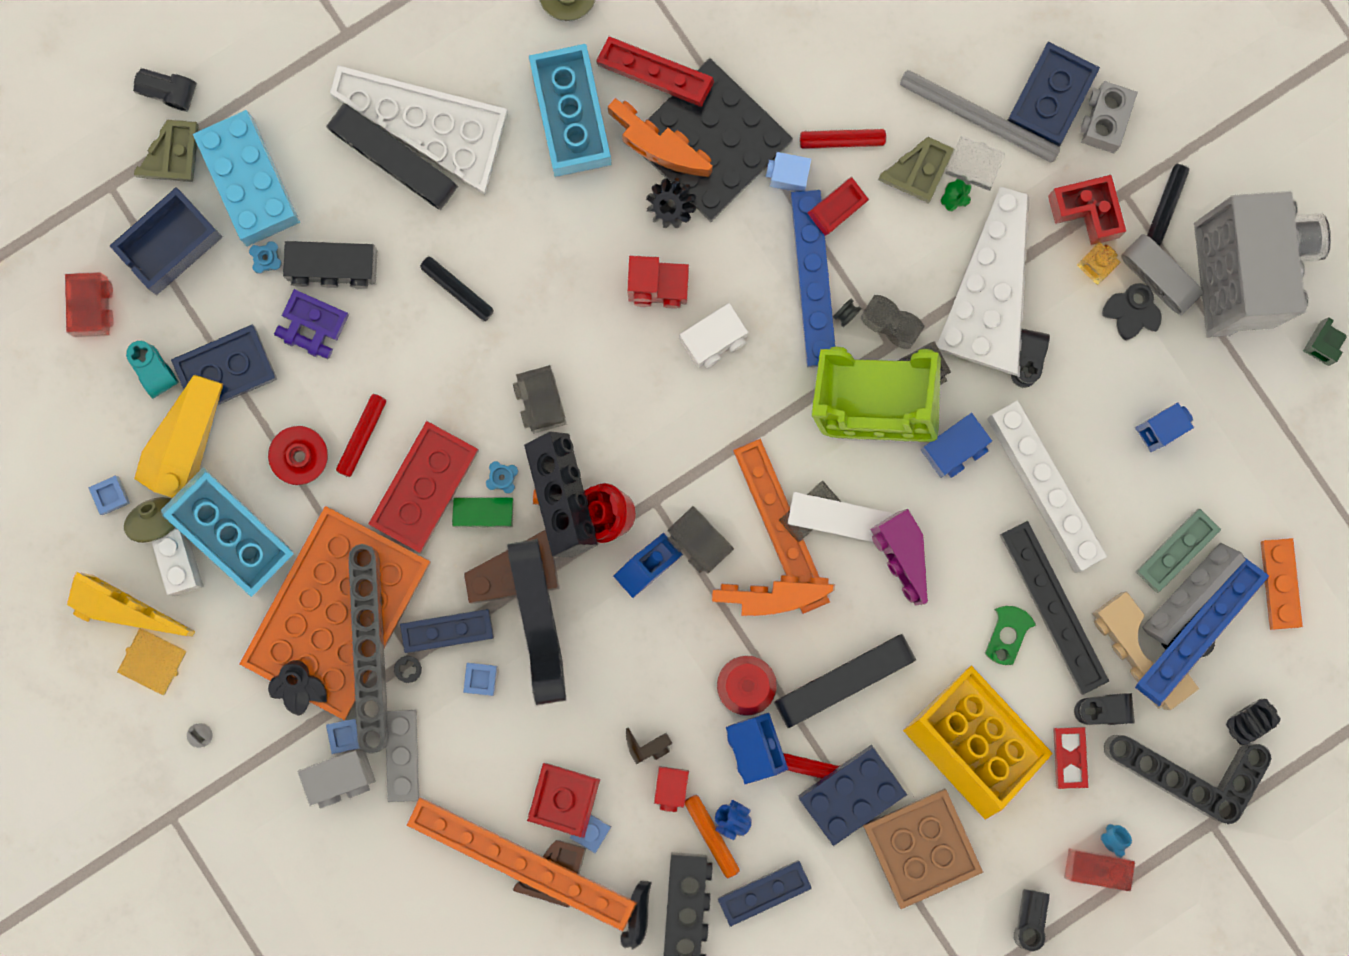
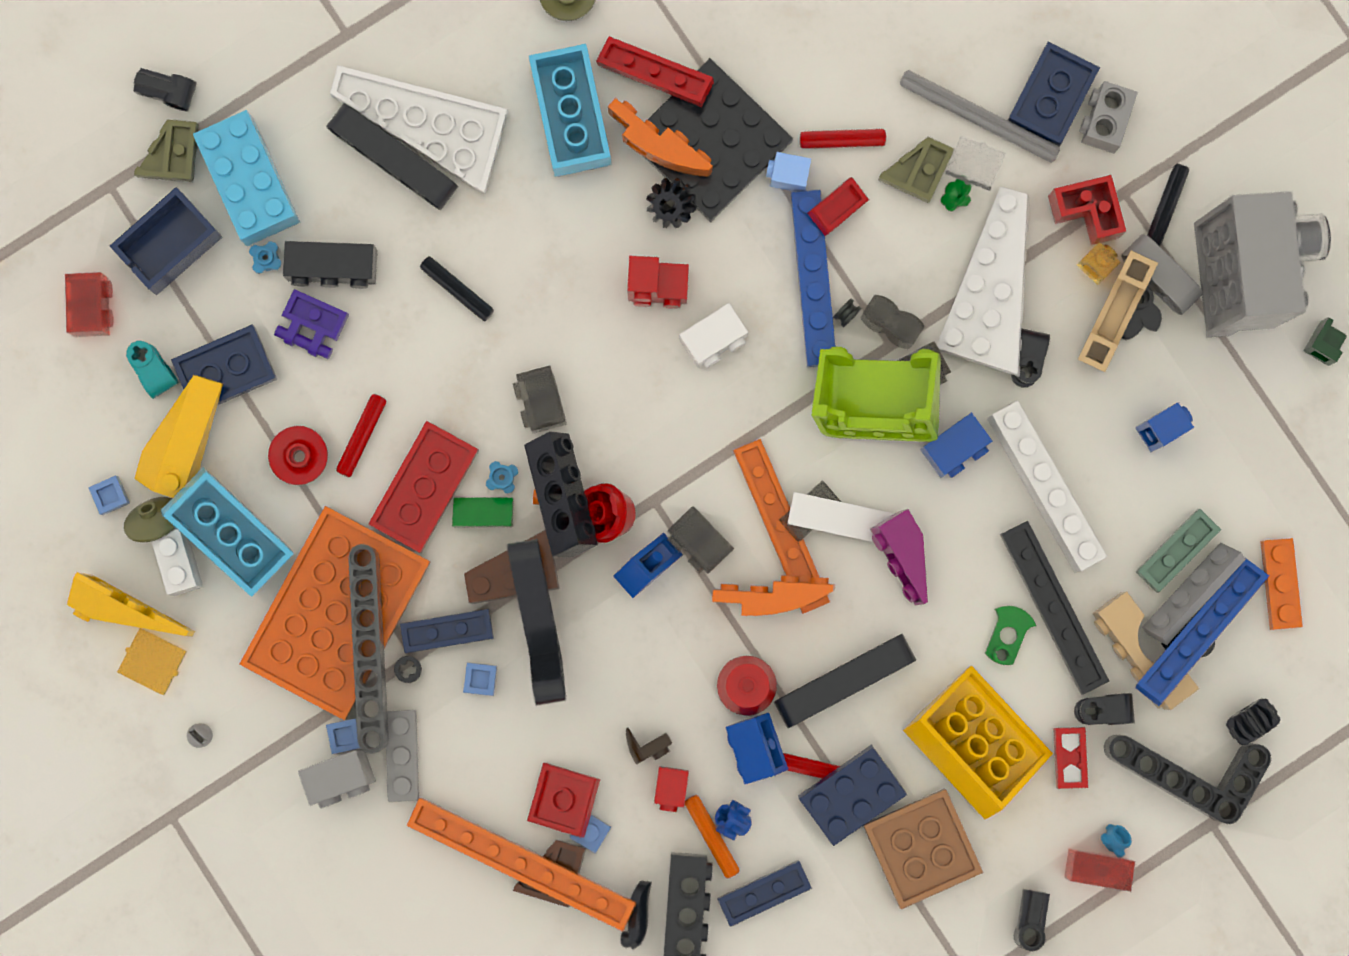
black plate [268,660,328,716] -> none
none -> tan arch [1078,250,1158,372]

